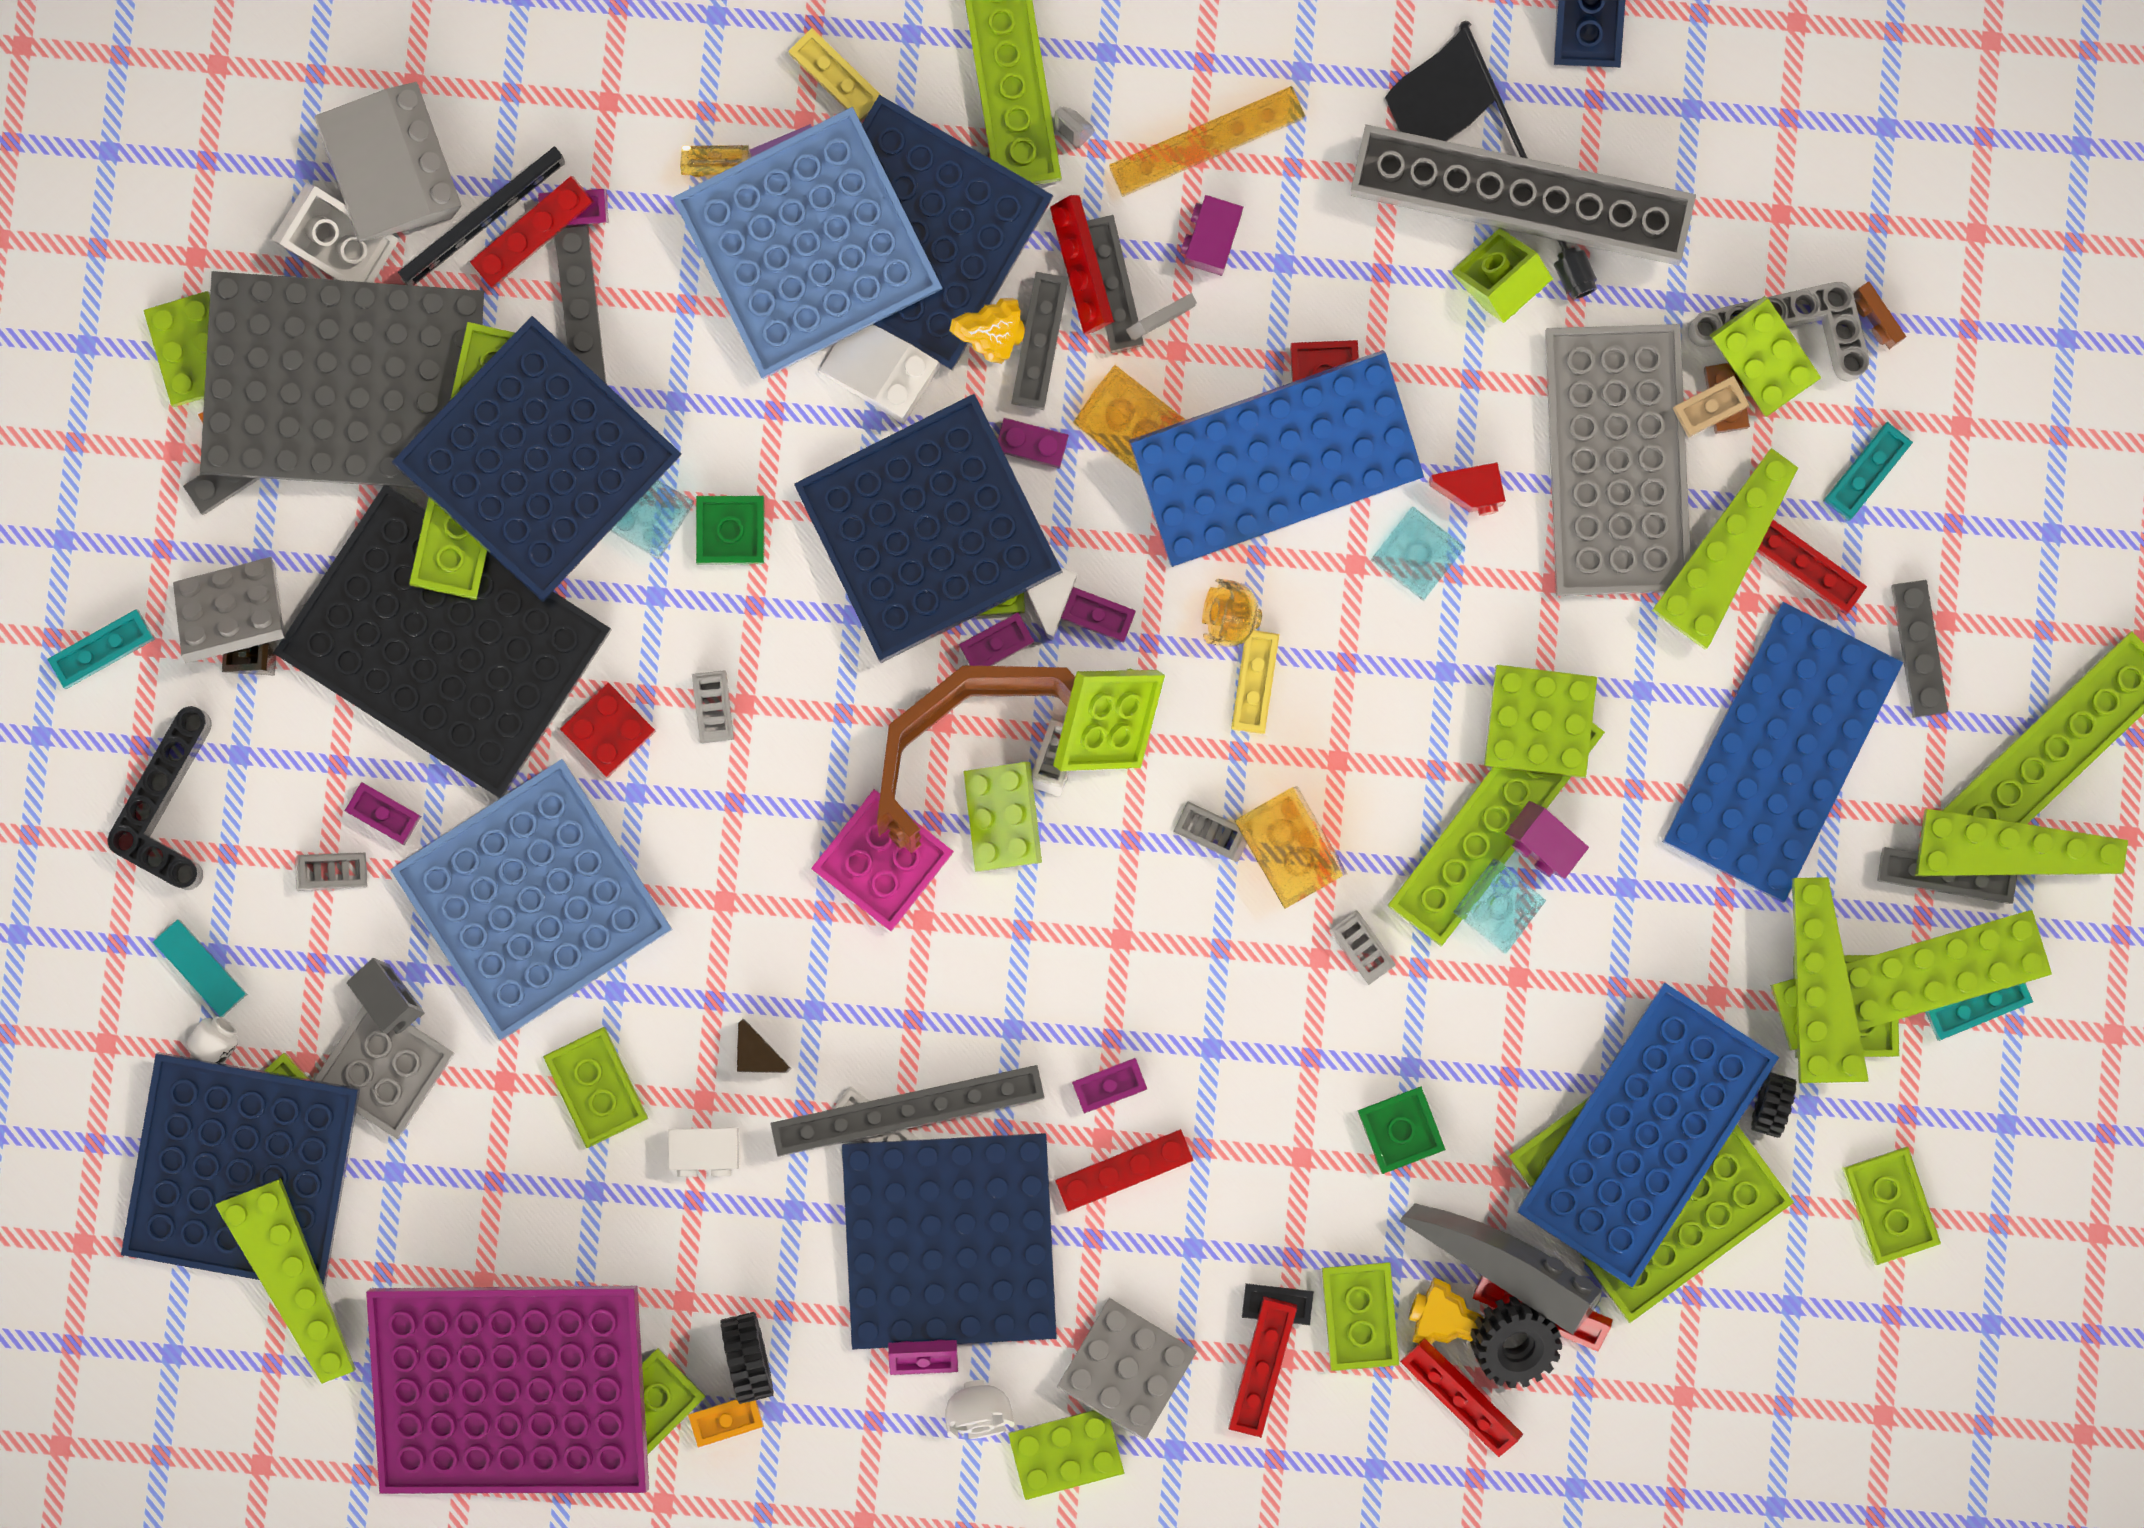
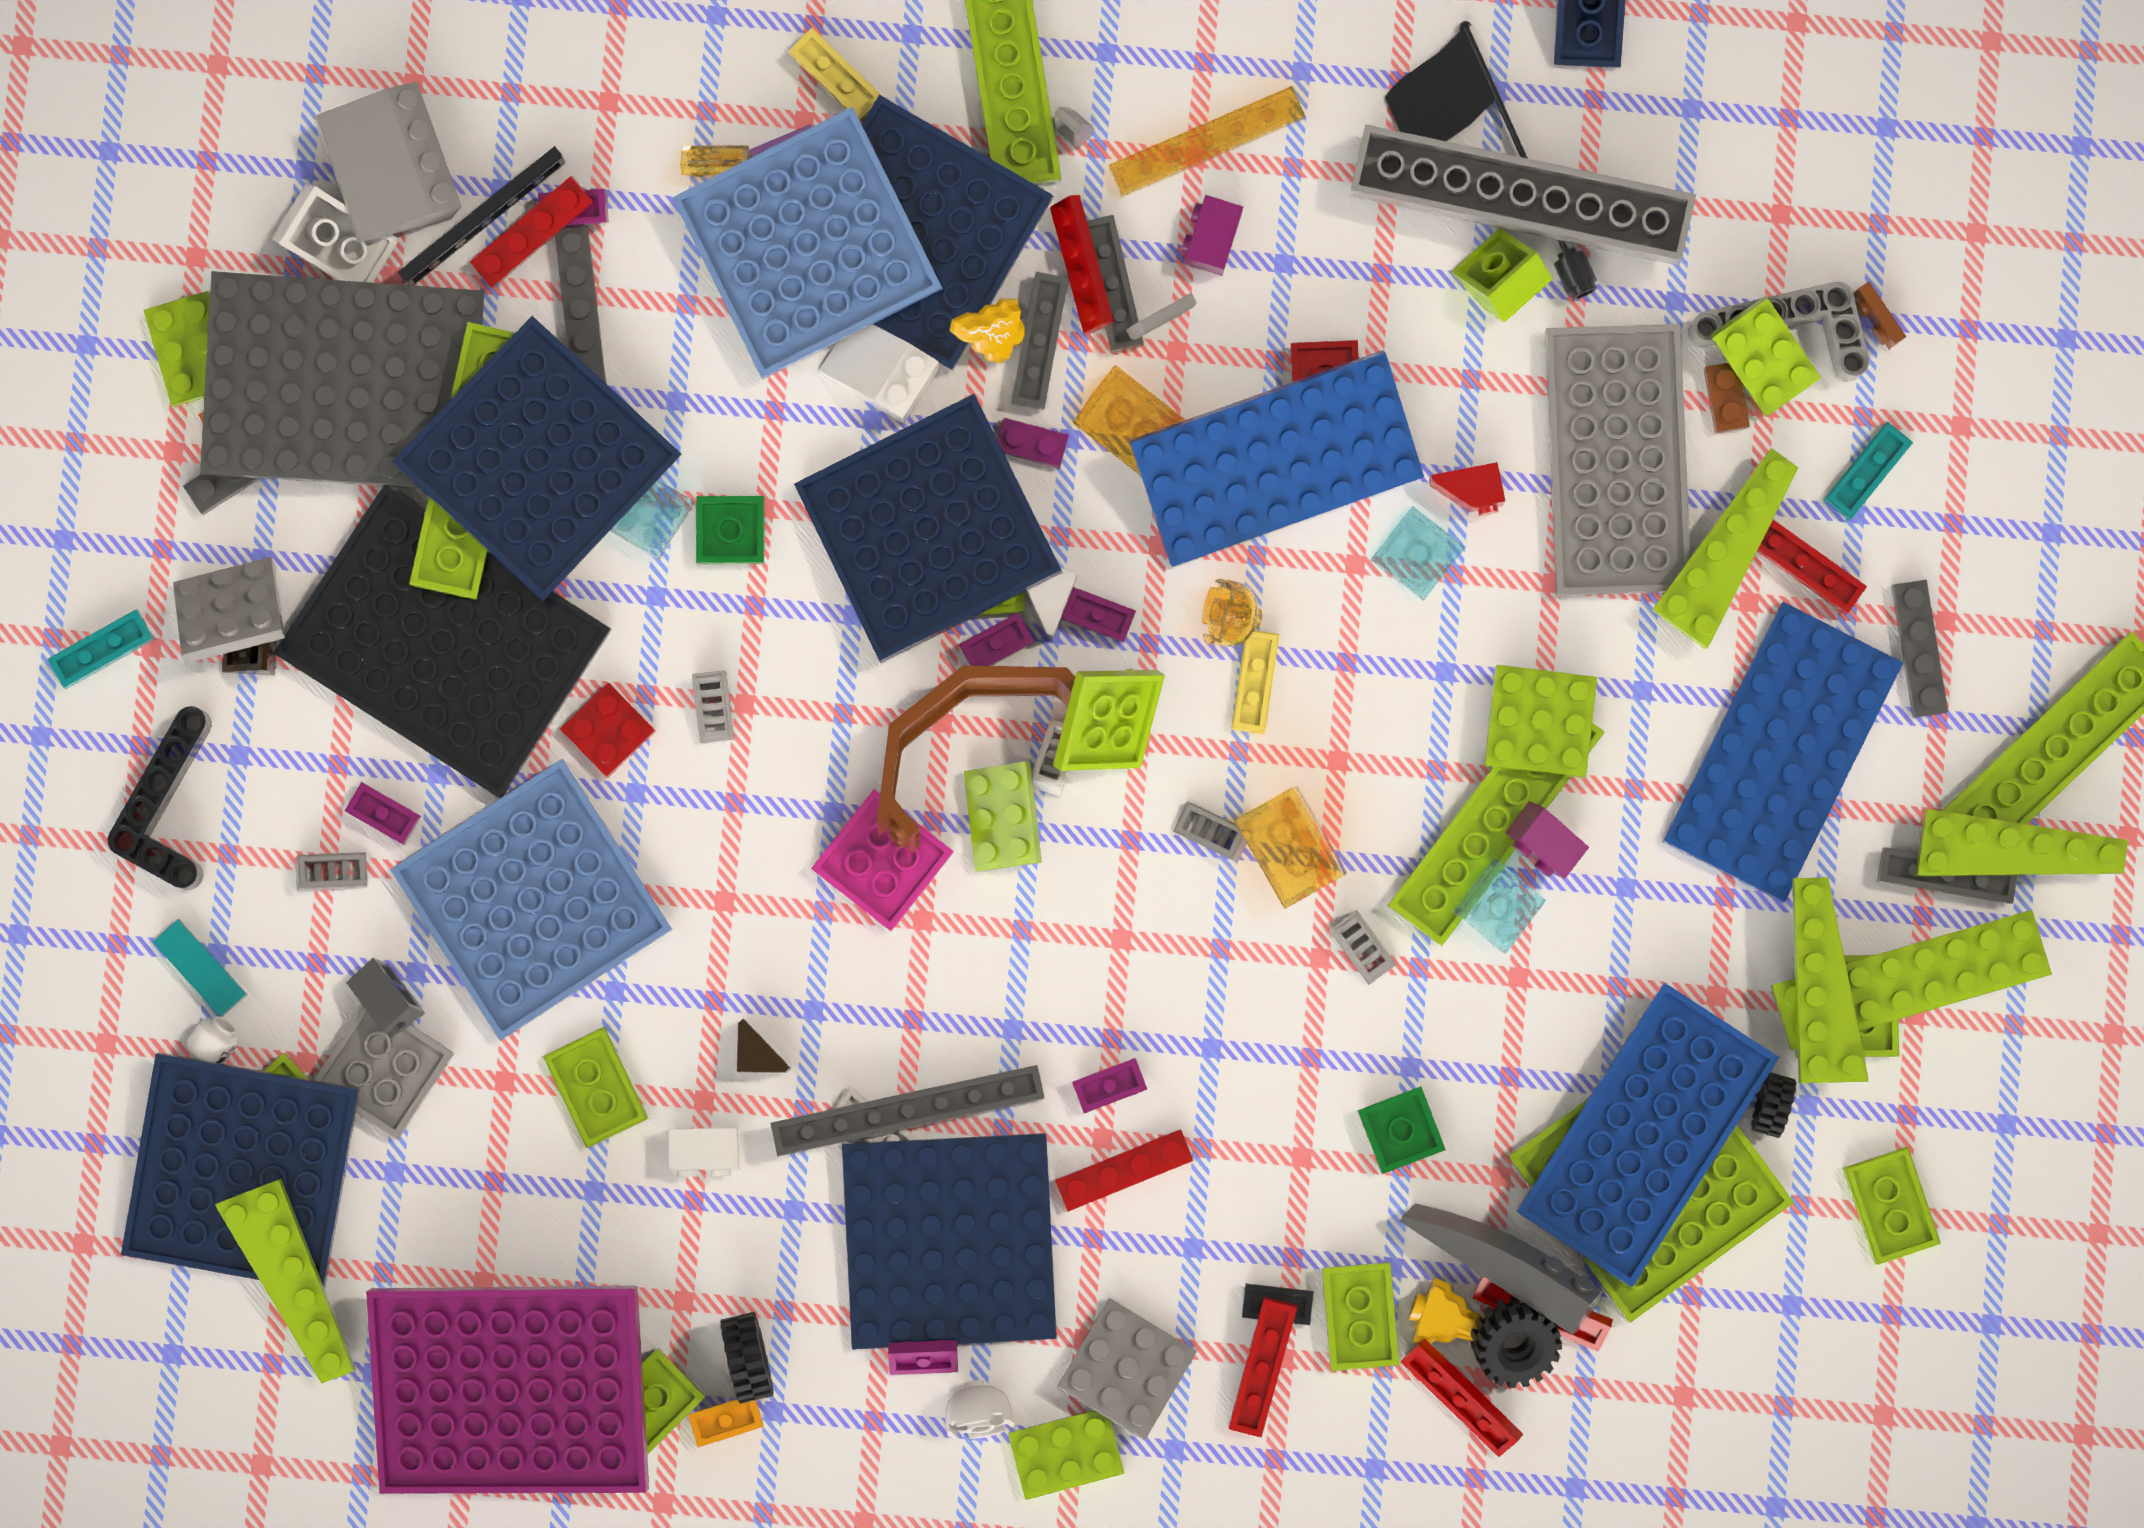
tan plate [1673,376,1750,438] -> none
teal plate [1925,983,2033,1041] -> none

